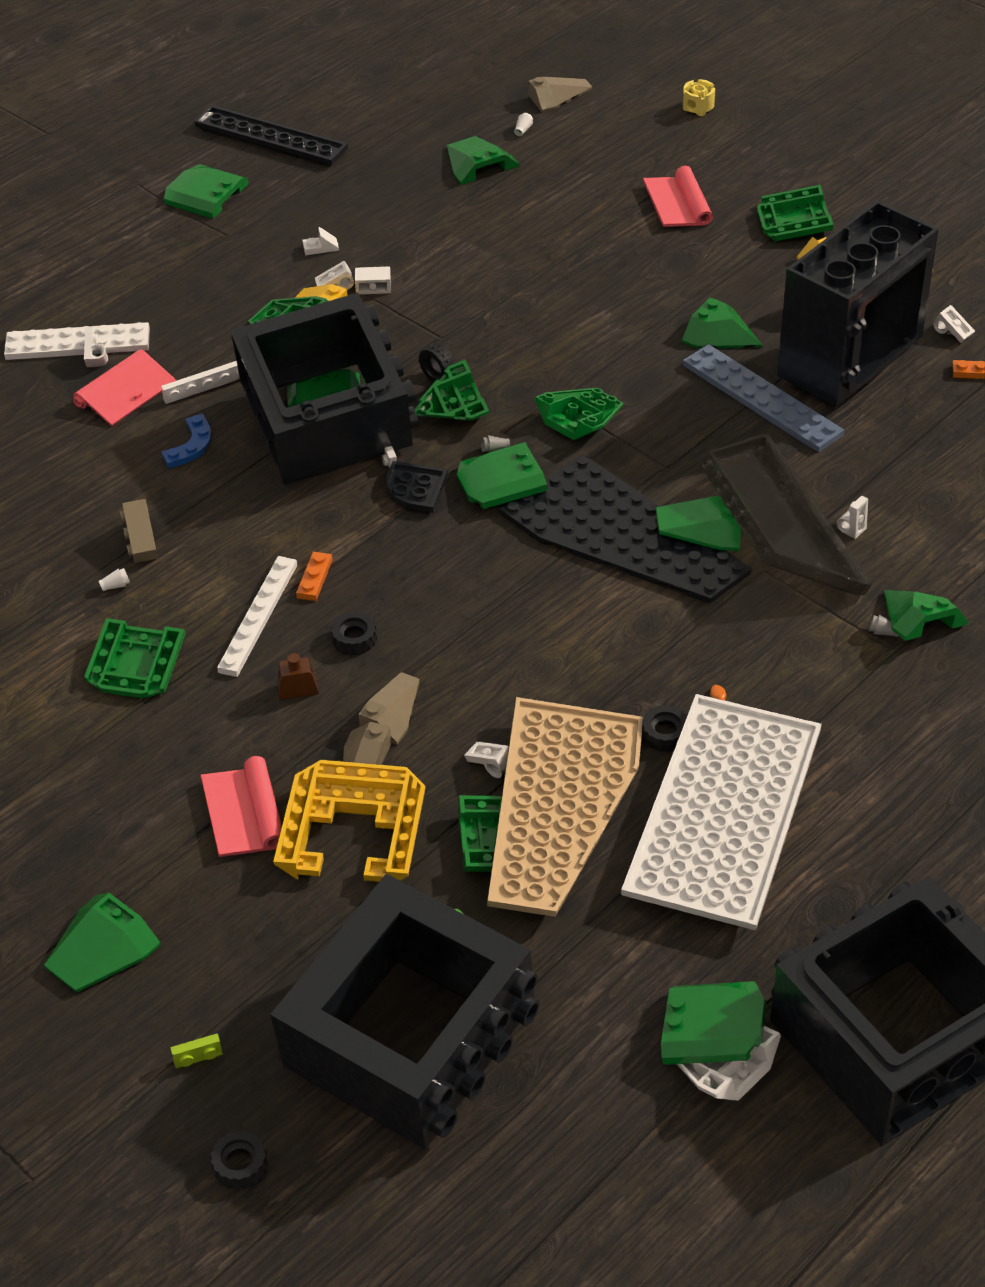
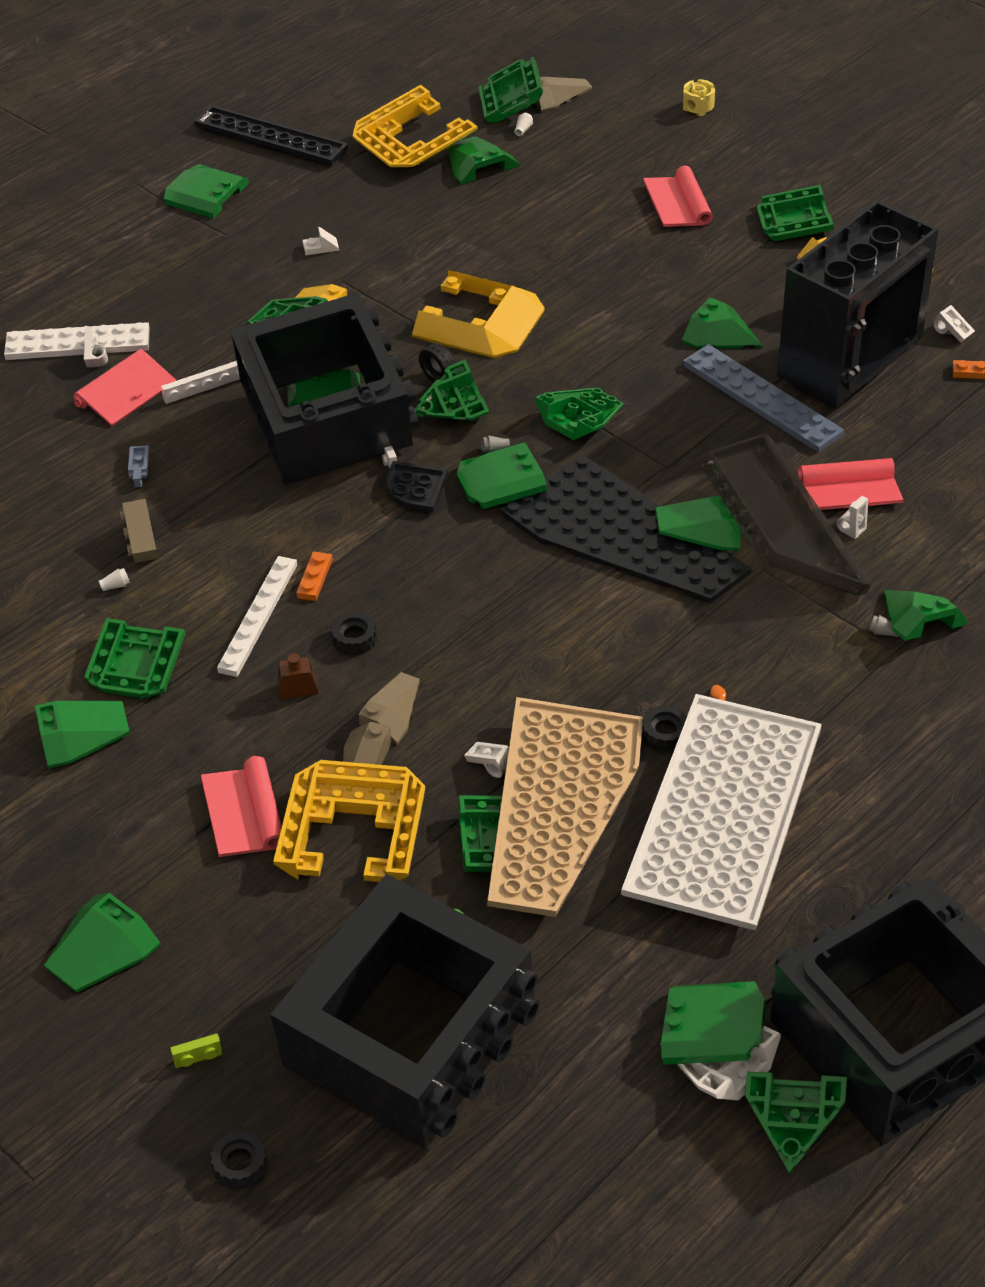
blue plate [162,414,212,469] -> none
white plate [315,261,354,290] -> none
white brick [355,267,391,294] -> none
none -> green wedge [35,700,130,769]
none -> sand blue hinge [128,445,150,488]
none -> yellow slope [353,85,478,167]
none -> yellow slope [412,270,545,358]
none -> green wedge [478,57,543,123]
none -> green wedge [745,1071,847,1174]
none -> coral door [796,458,903,511]

